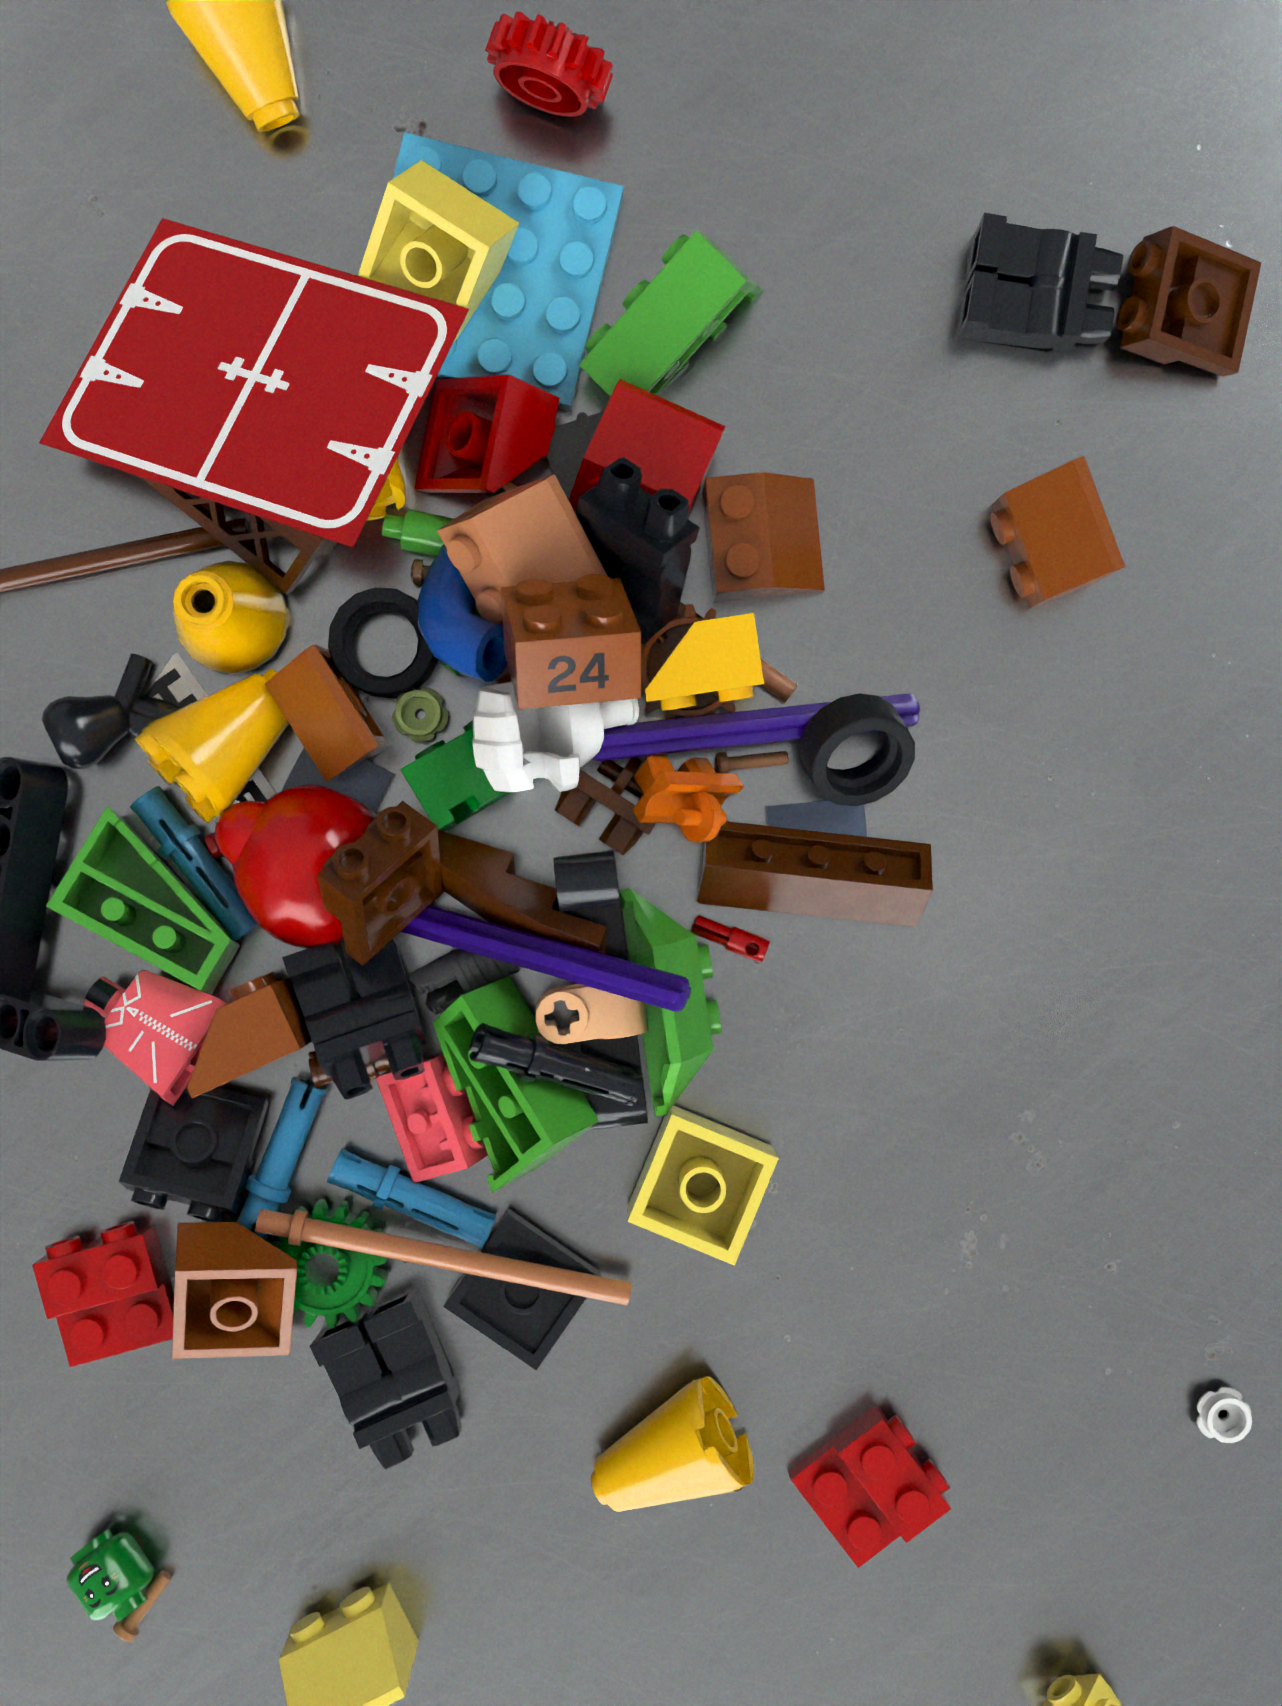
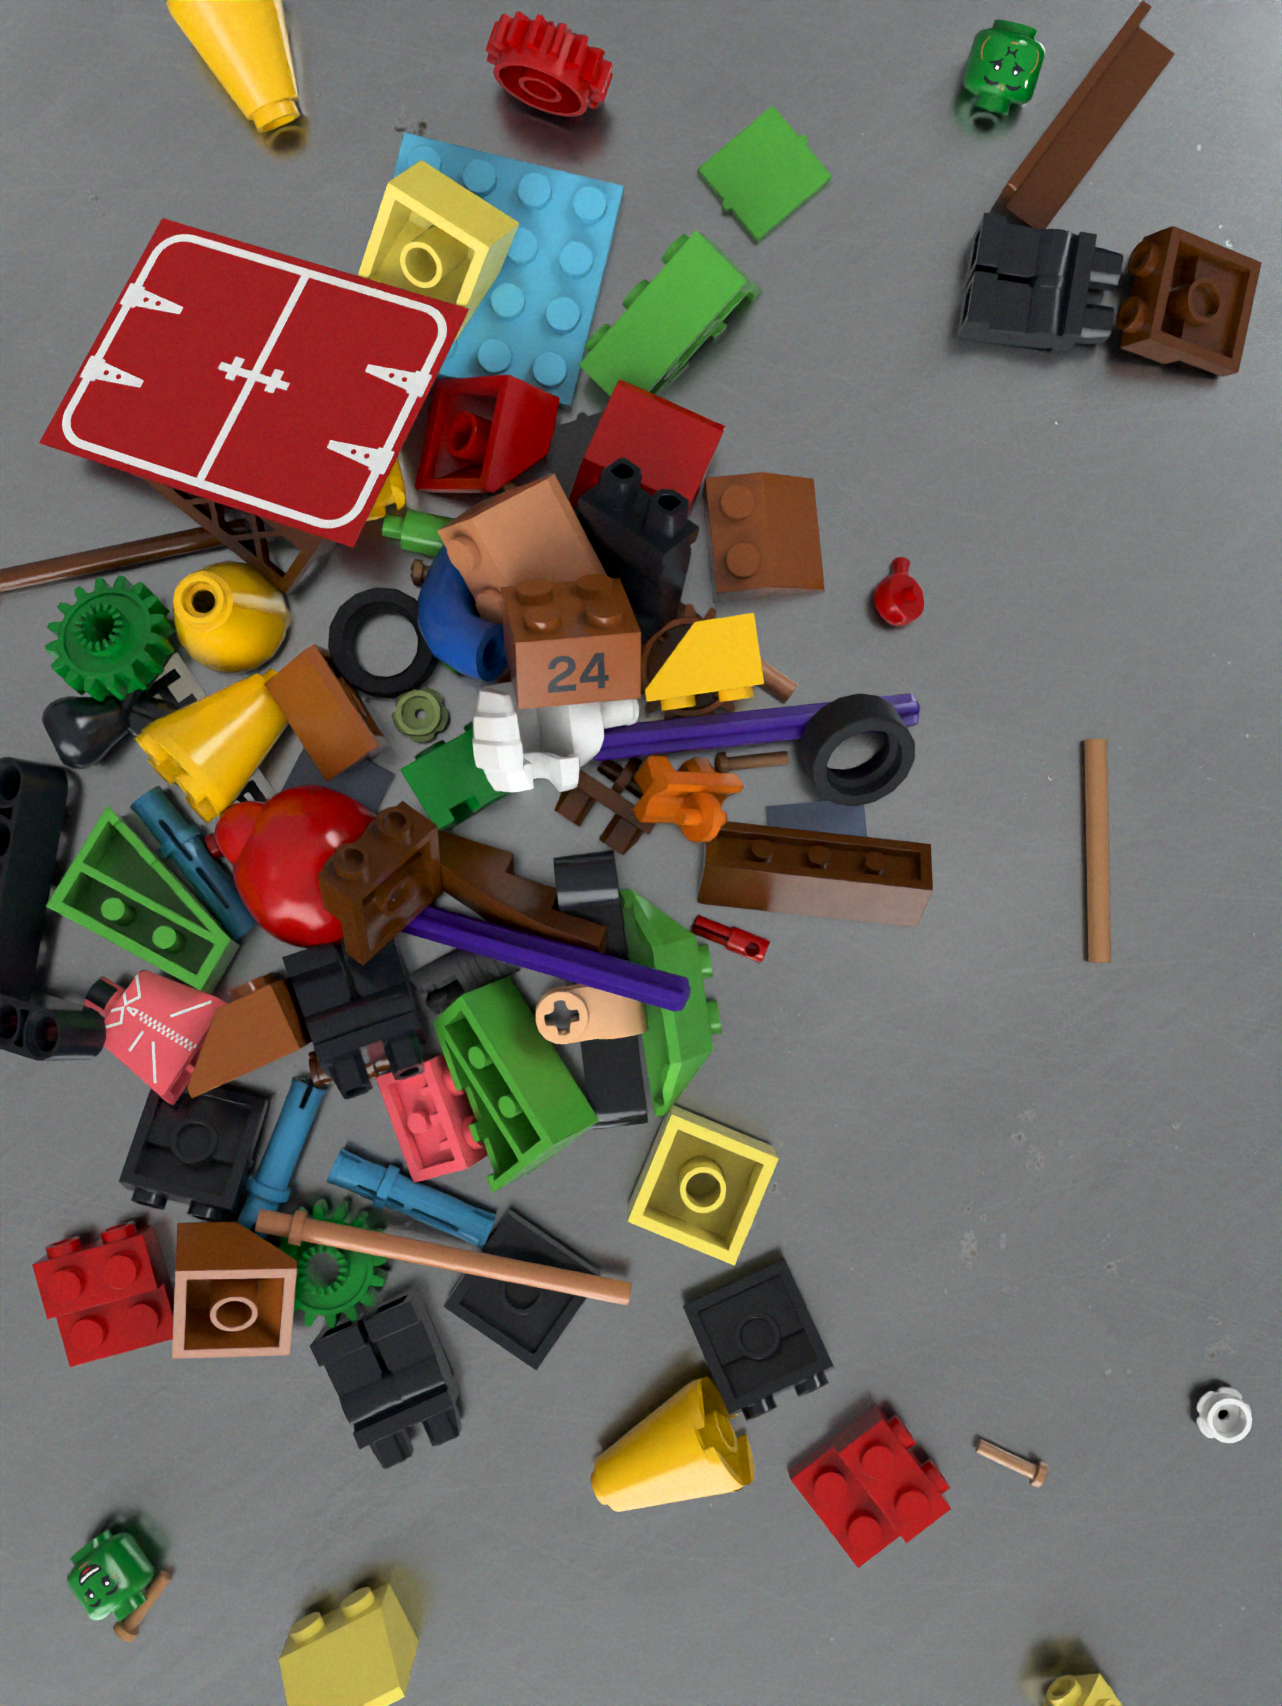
black pin [469,1023,643,1106] -> none
dark orange slope [990,456,1125,608] -> none
none -> green gear [45,575,176,702]
none -> black plate [683,1259,835,1421]
none -> bright green piece [698,105,832,243]
none -> red piece [874,557,924,626]
none -> green head [963,19,1046,115]
none -> medium nougat piece [975,1439,1048,1488]
none -> reddish brown panel [992,0,1175,229]
none -> medium nougat bar [1084,739,1111,963]

